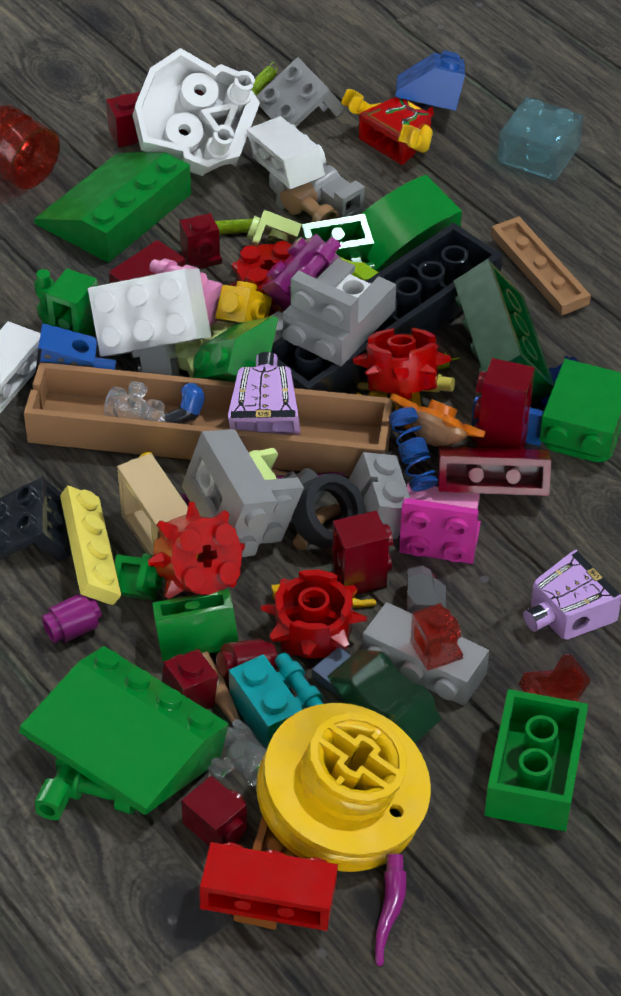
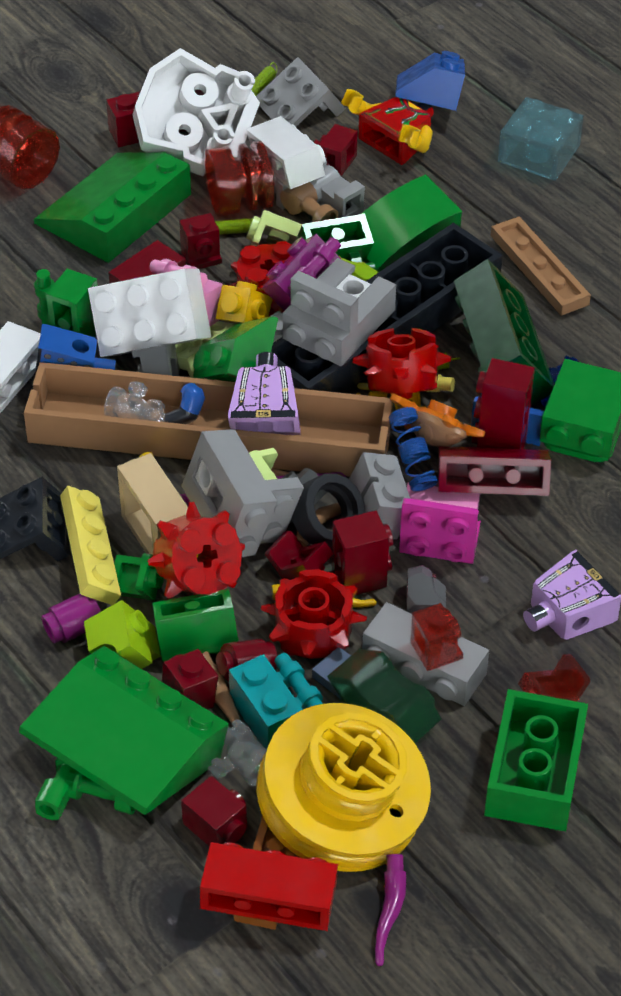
none -> lime brick [84,600,161,669]
none -> clear red wheel [204,140,275,217]
none -> dark red bracket [265,531,334,580]
none -> dark red brick [314,124,358,176]

